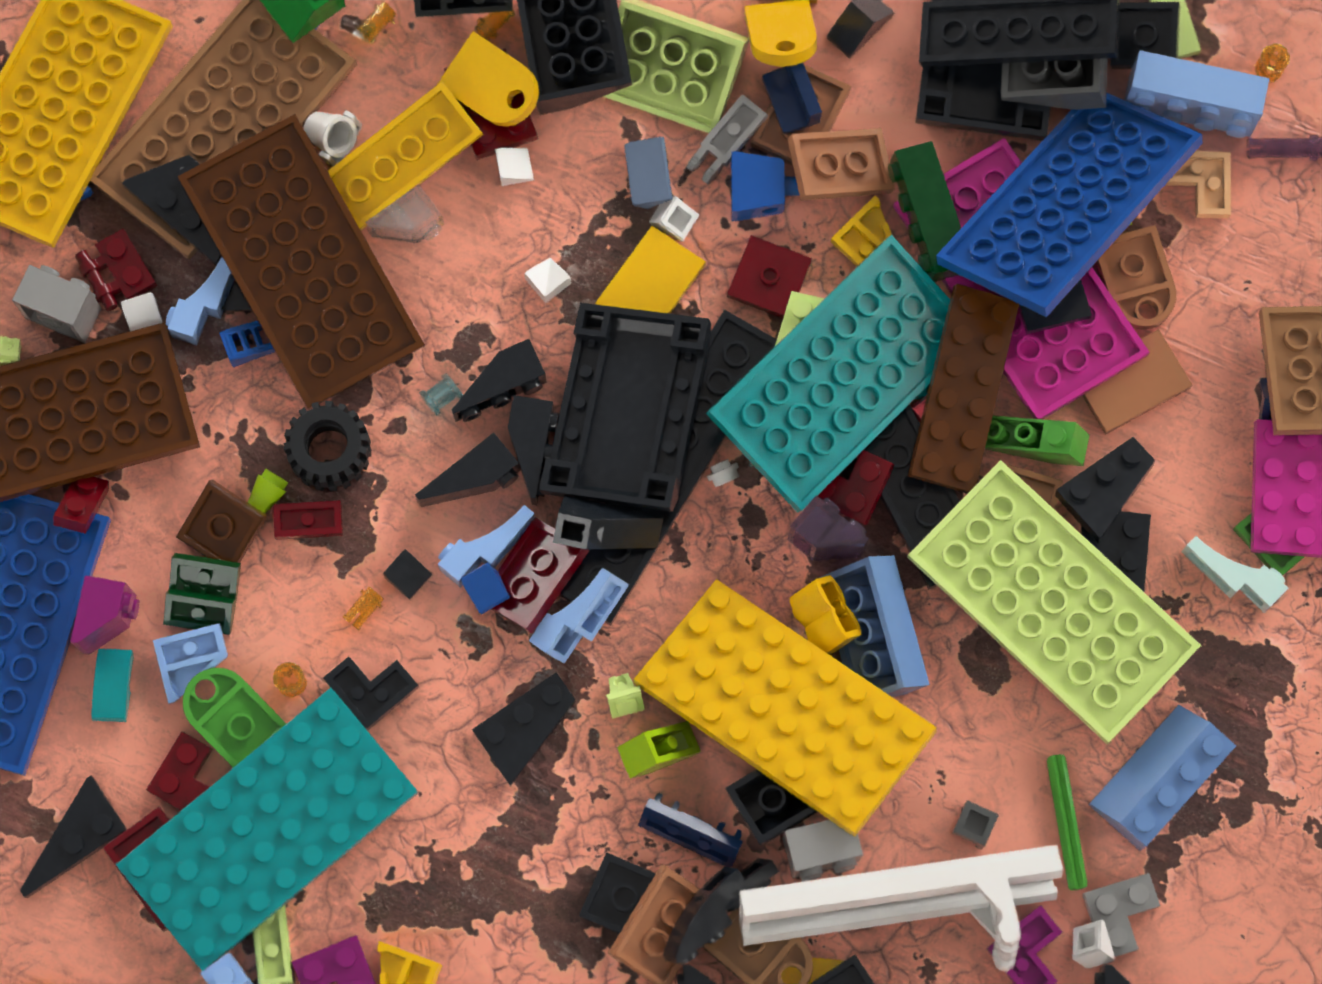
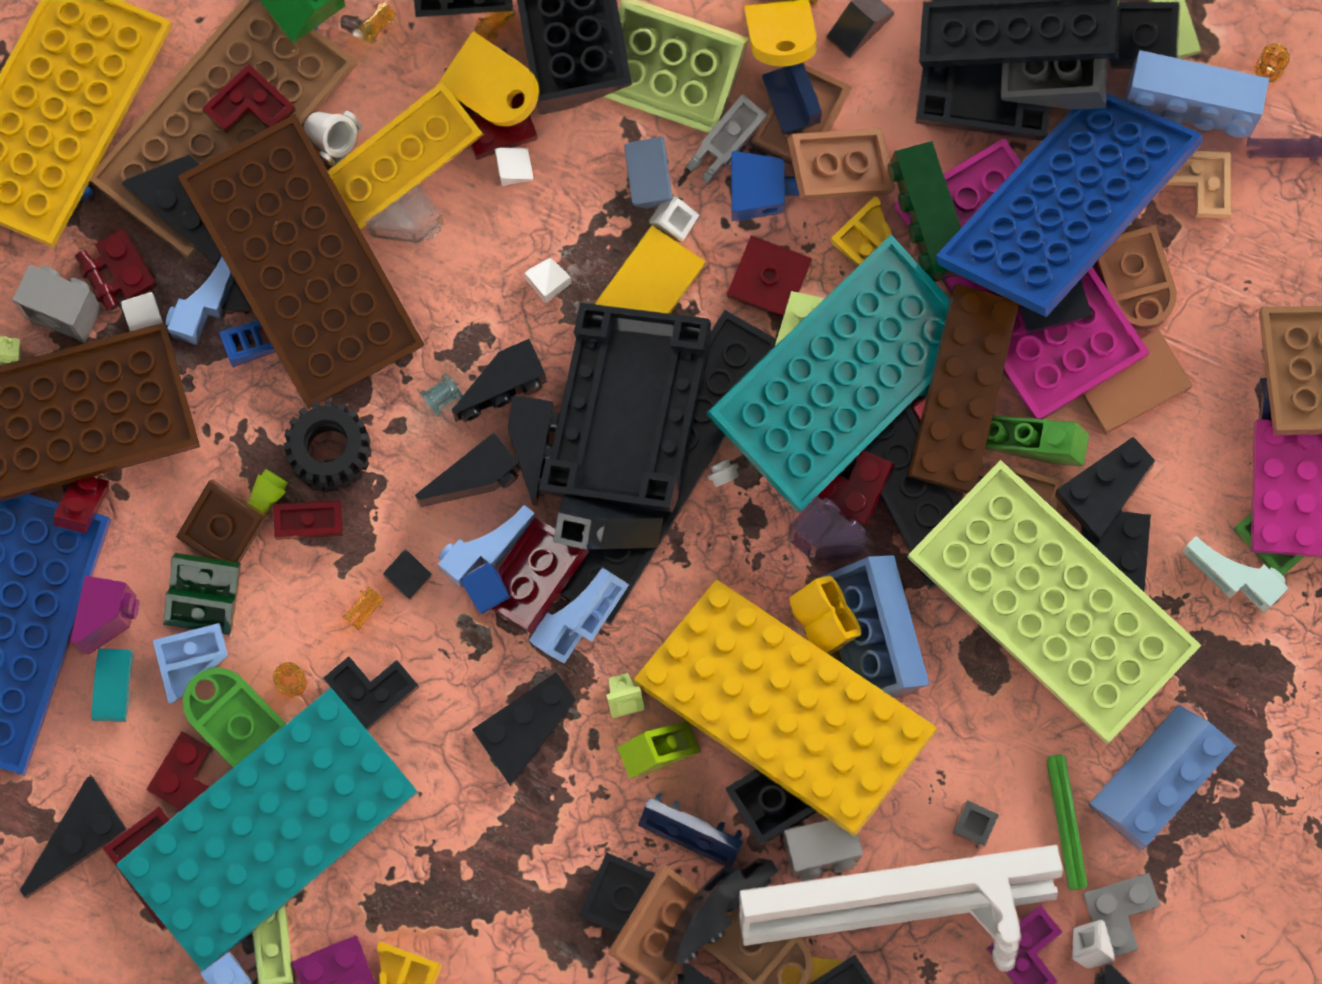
none -> dark red plate [202,63,296,134]

